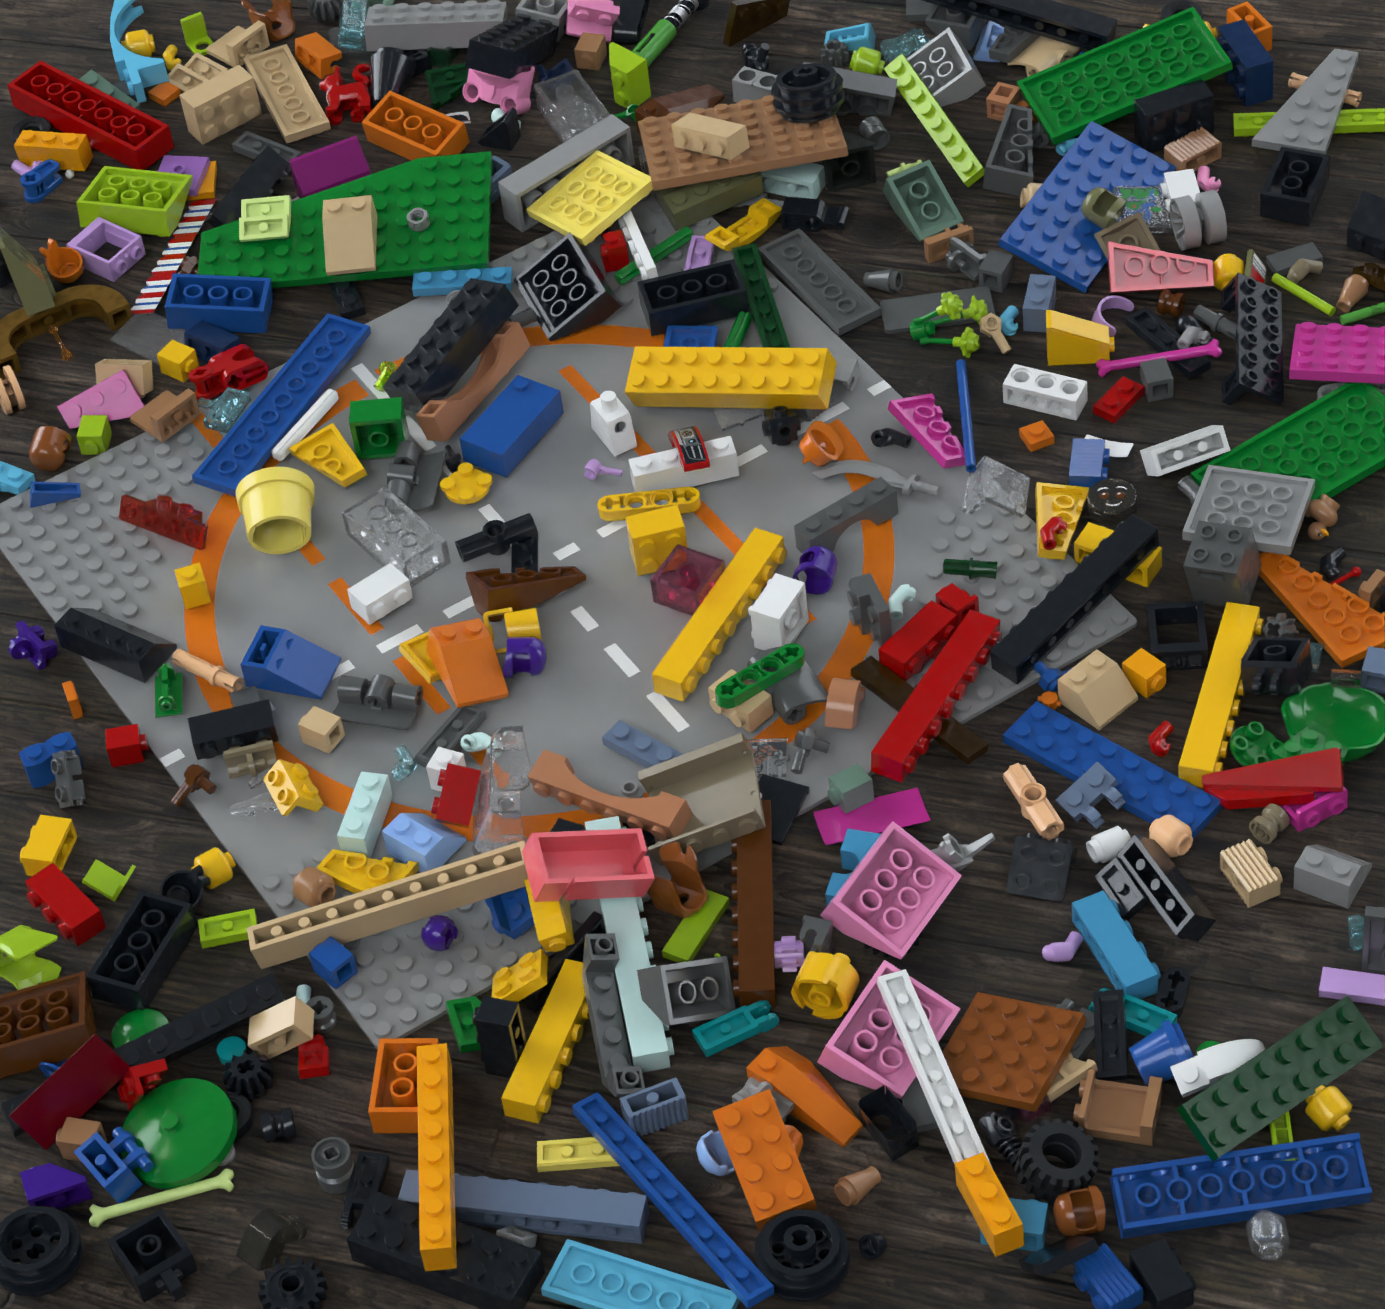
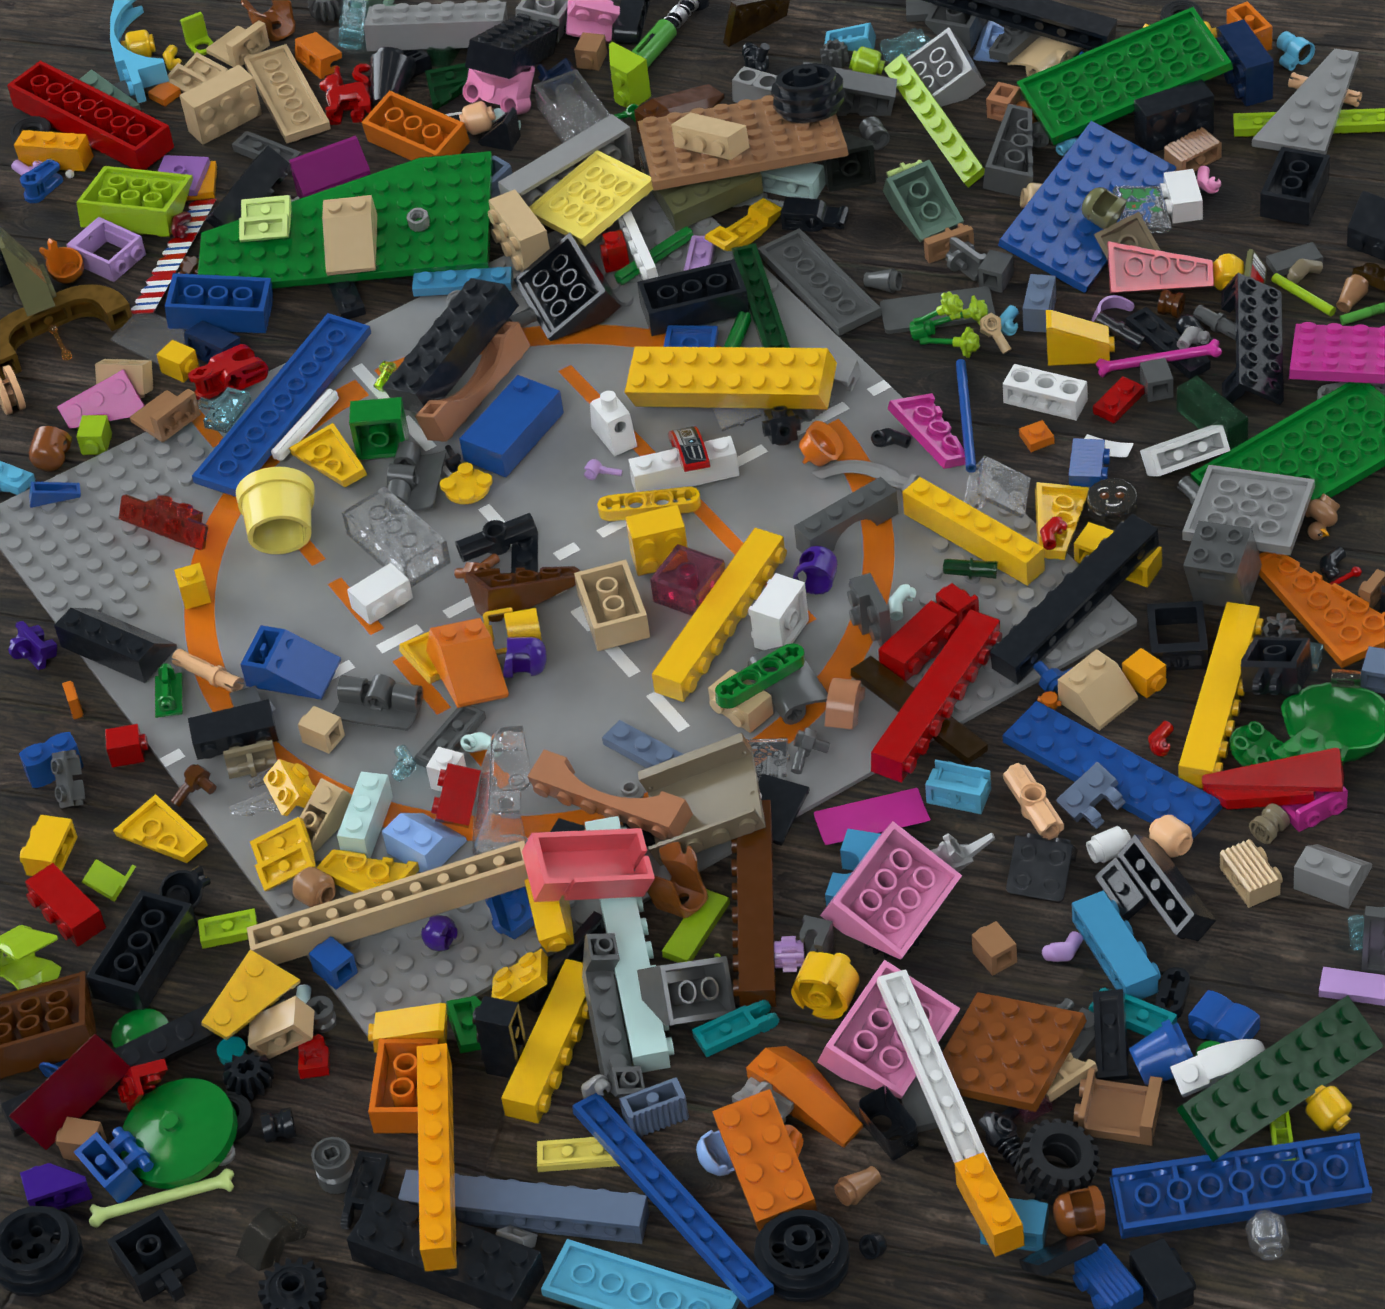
yellow head [191,847,236,890] -> none
sand green brick [828,763,875,814] -> none
light grey wheel [1170,190,1227,251] -> none
none -> yellow wing [113,794,208,863]
none -> dark red arm [171,211,192,239]
none -> yellow wing [201,949,300,1040]
none -> yellow slope [249,817,316,892]
none -> tan slope [300,778,352,854]
none -> yellow slope [368,1003,448,1053]
none -> dark orange piece [454,553,500,583]
none -> light nougat head [459,101,496,135]
none -> tan brick [488,189,550,272]
none -> tan brick [574,559,650,651]
none -> light grey arm [581,1074,611,1099]
none -> yellow brick [902,477,1045,586]
none -> medium azure hinge [925,759,991,814]
none -> medium nougat brick [972,921,1017,976]
none -> black pin [1094,311,1145,351]
none -> clear green brick [1177,376,1248,450]
none -> blue brick [1188,990,1260,1043]
none -> medium azure piece [1276,31,1315,71]

